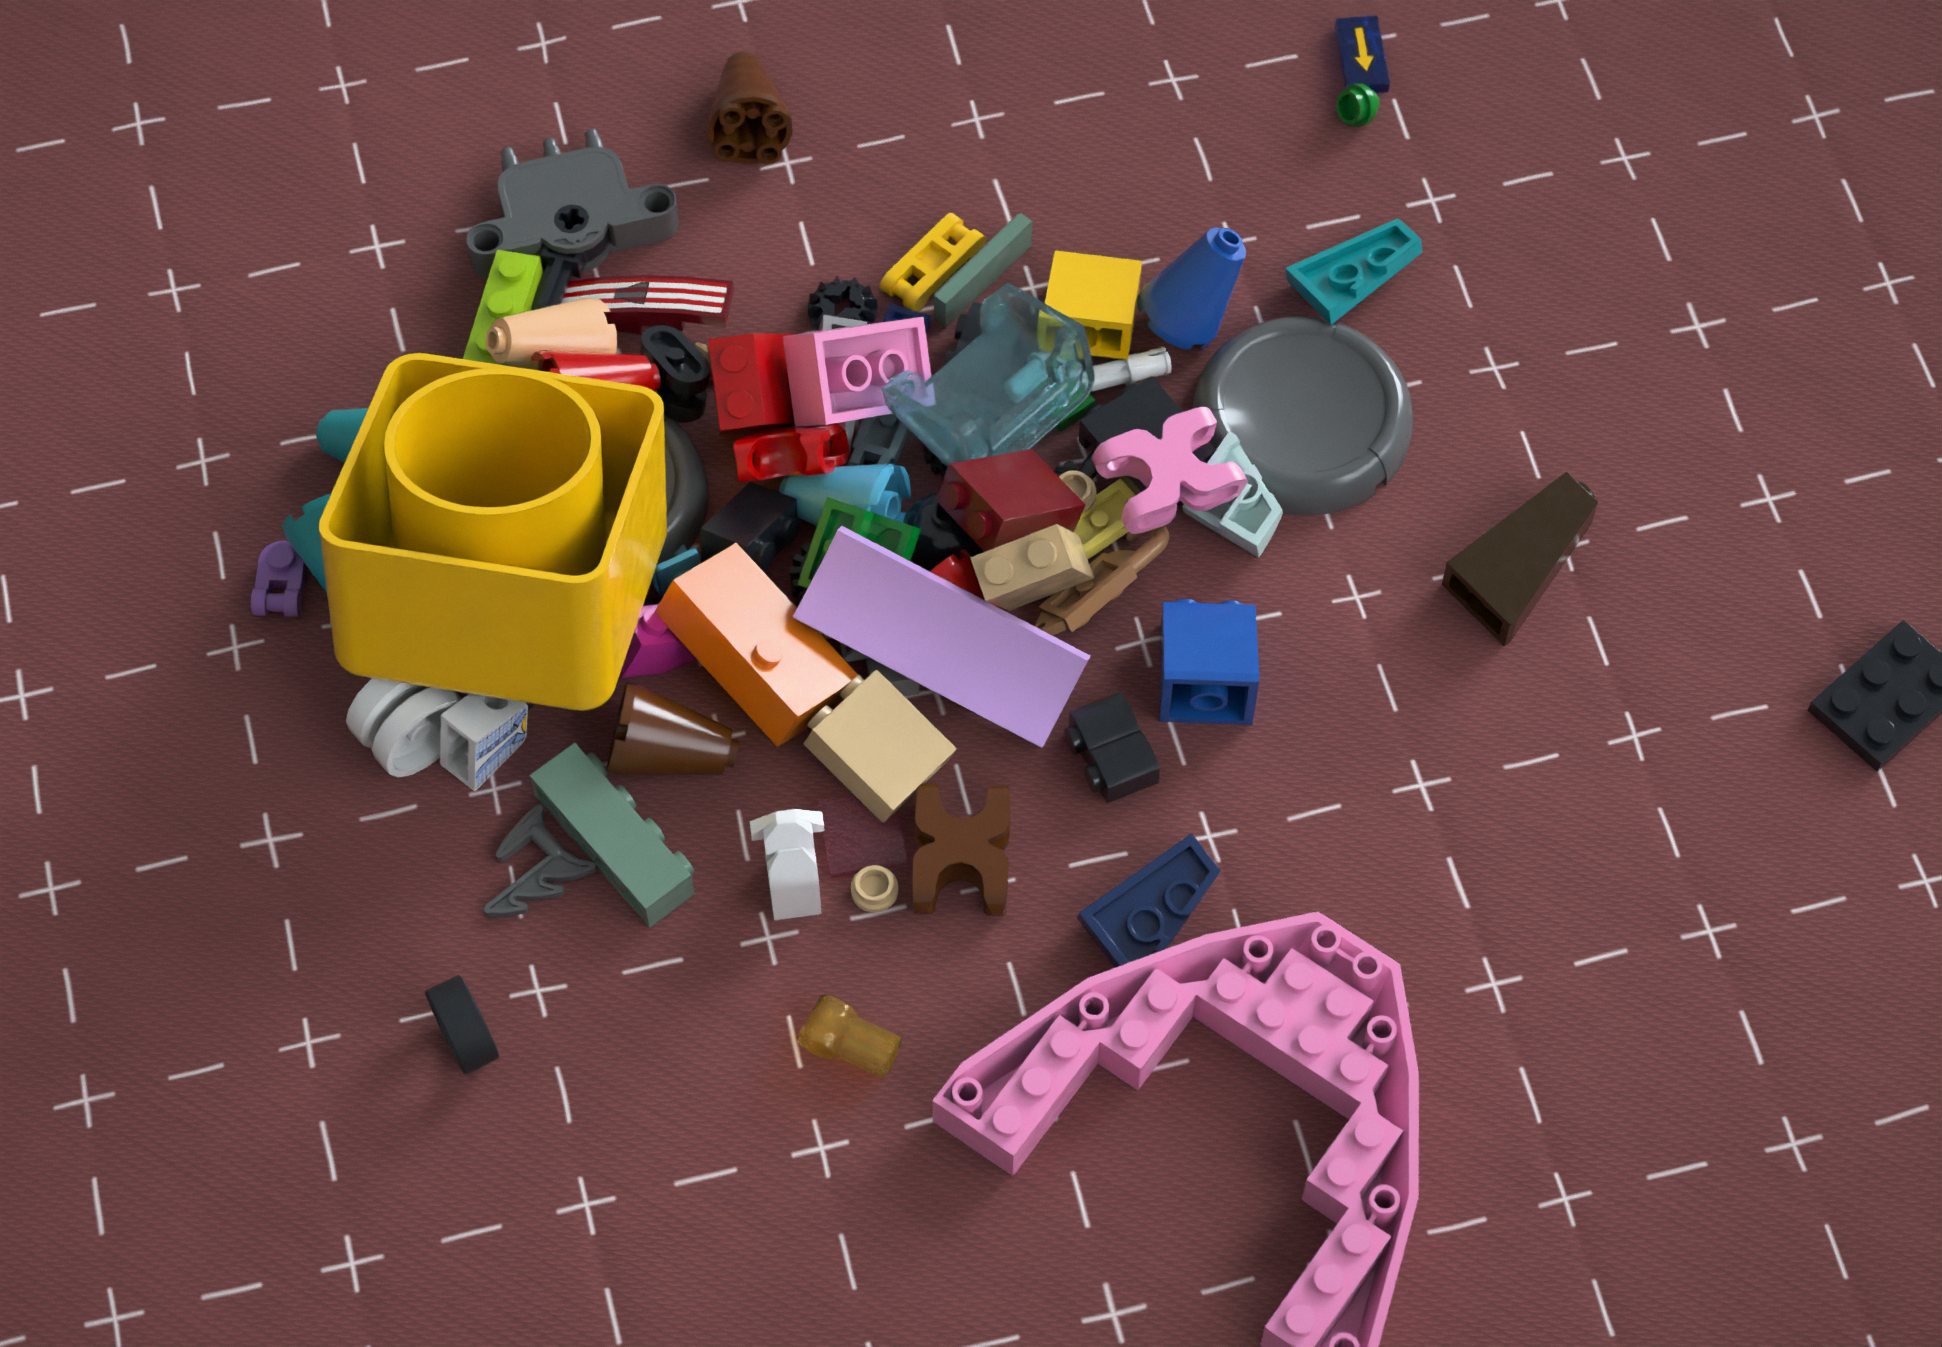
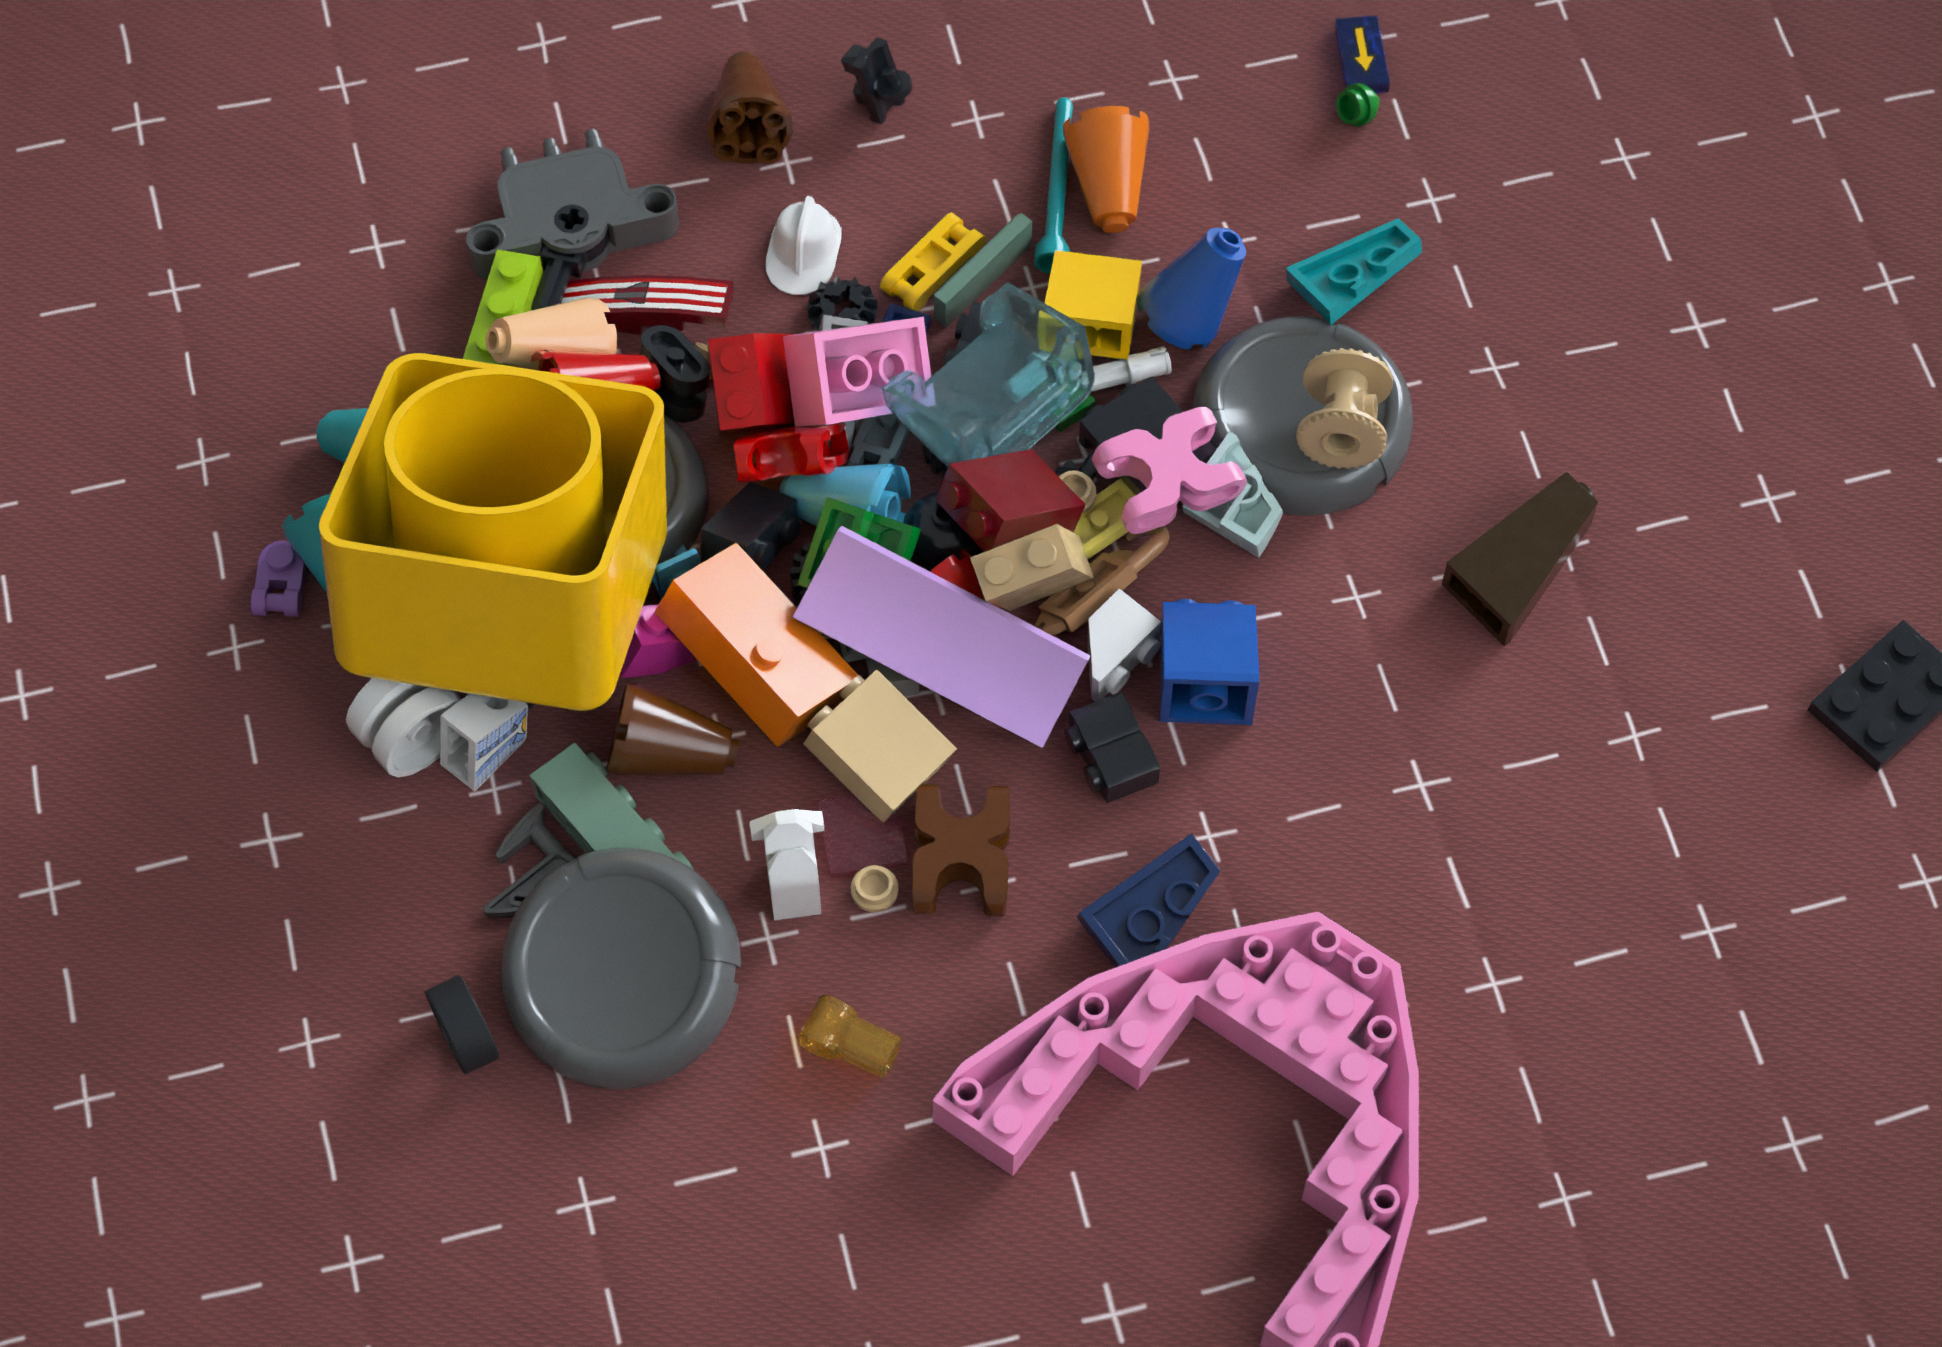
none -> dark grey piece [500,848,741,1089]
none -> white piece [766,196,841,296]
none -> black hips [841,37,913,125]
none -> teal piece [1034,97,1073,274]
none -> orange cone [1063,106,1149,233]
none -> white slope [1087,589,1161,702]
none -> tan hose [1296,348,1393,469]

